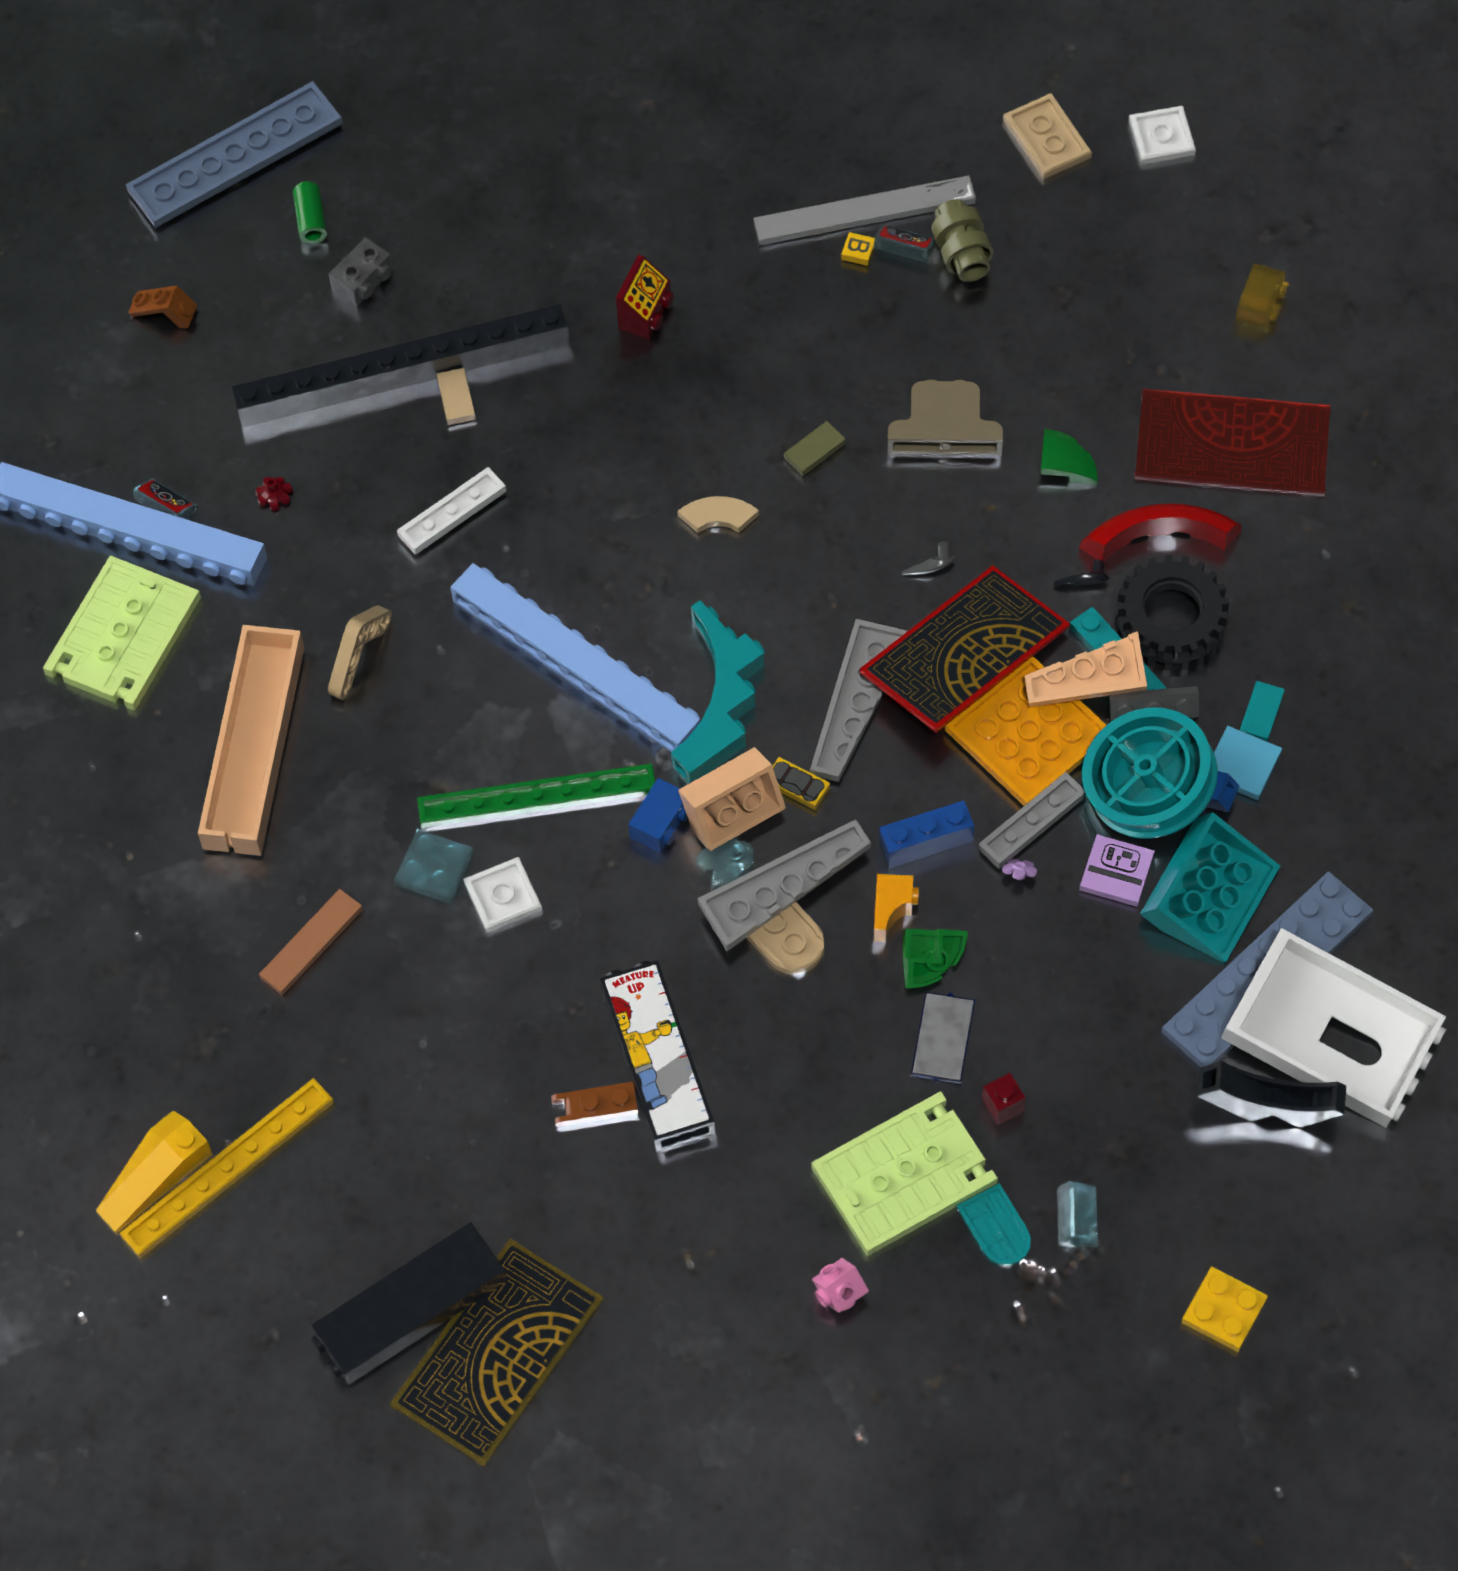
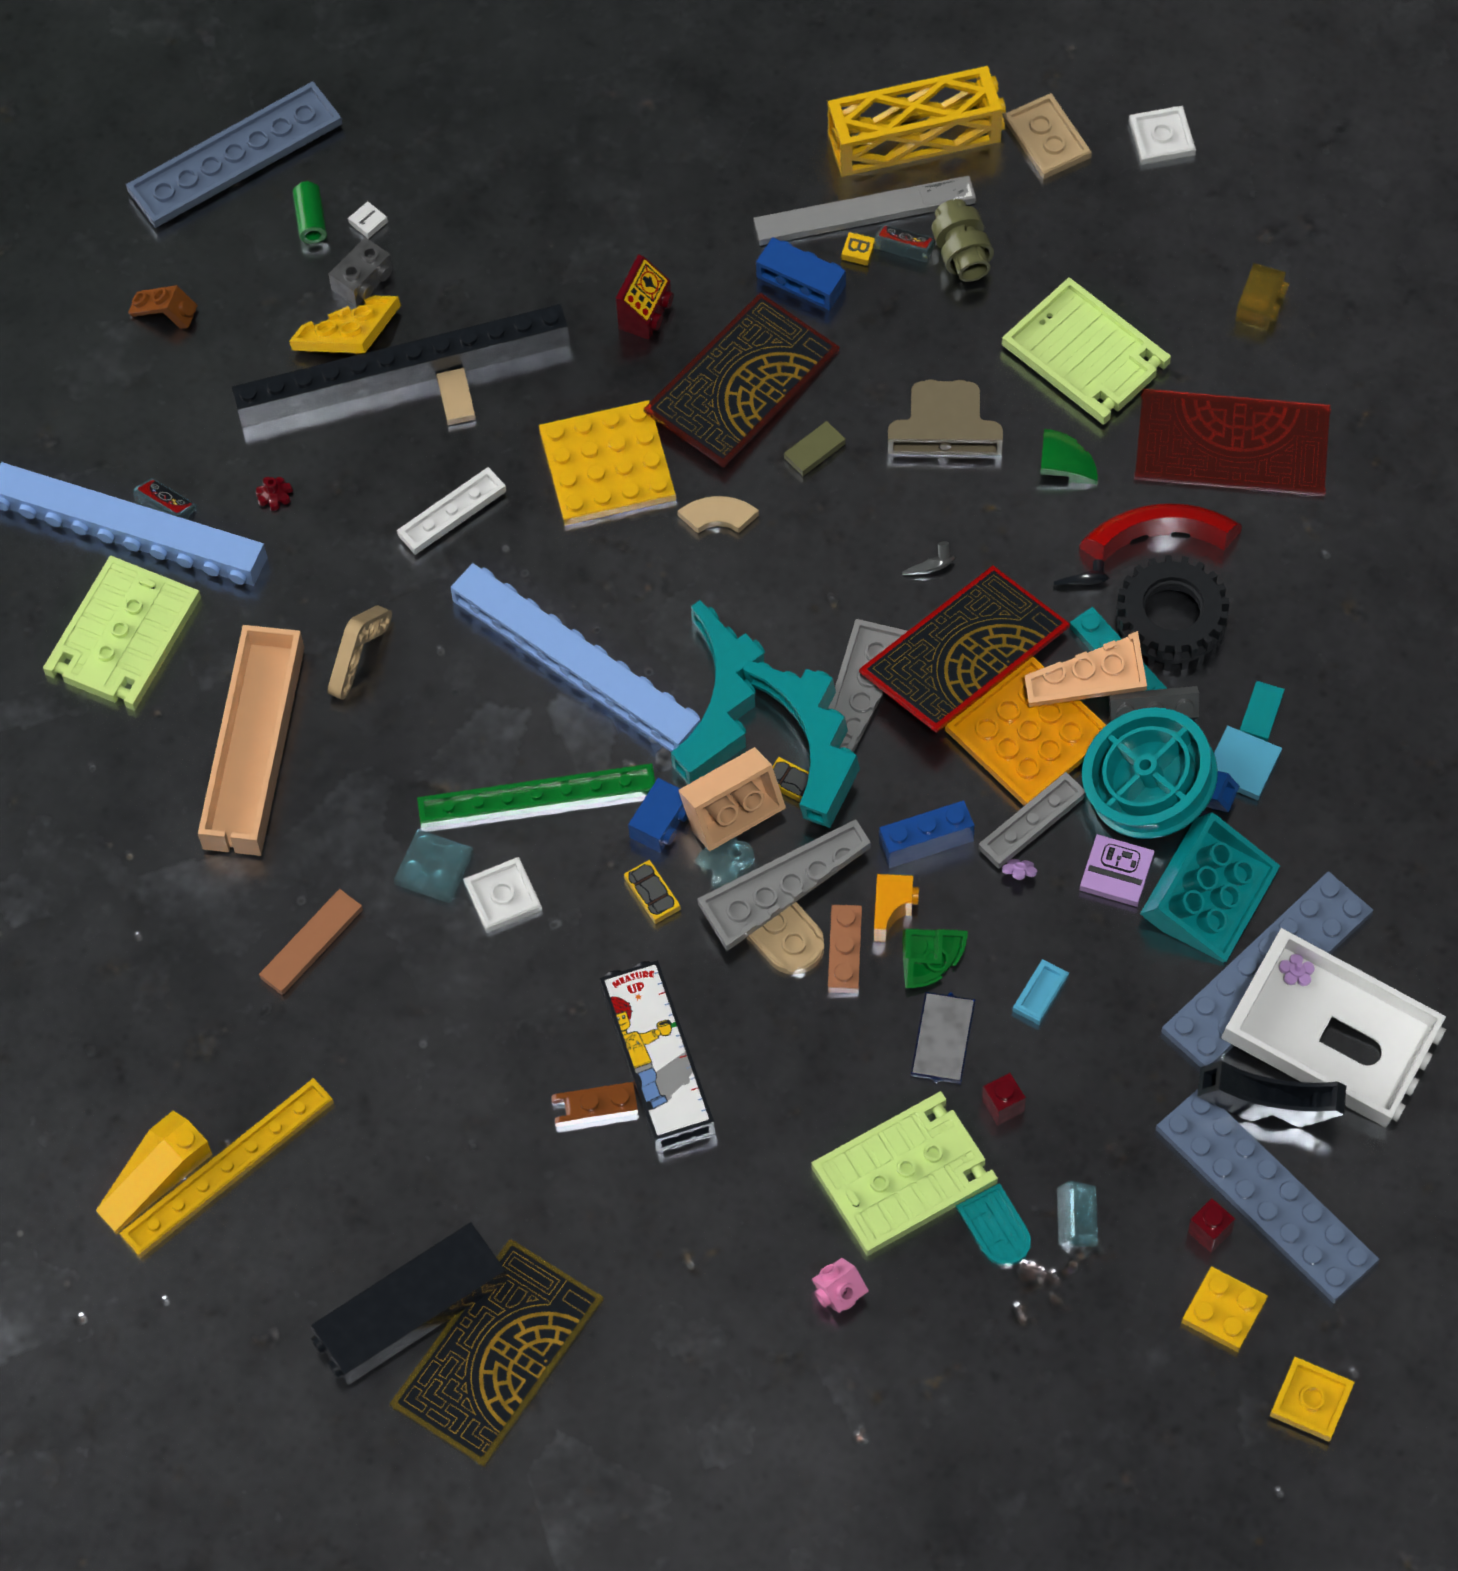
none -> yellow plate [289,295,401,354]
none -> white tile [348,201,388,239]
none -> yellow plate [539,400,676,526]
none -> tile [624,859,681,924]
none -> black piece [643,293,840,468]
none -> teal arch [743,660,860,828]
none -> blue brick [756,237,846,310]
none -> yellow piece [828,66,1006,177]
none -> nougat plate [828,905,862,994]
none -> yellowish green door [1002,277,1171,425]
none -> medium azure tile [1012,959,1069,1025]
none -> sand blue plate [1156,1089,1380,1304]
none -> dark red brick [1188,1198,1235,1253]
none -> yellow plate [1270,1357,1355,1442]
none -> lavender plant [1279,954,1315,986]

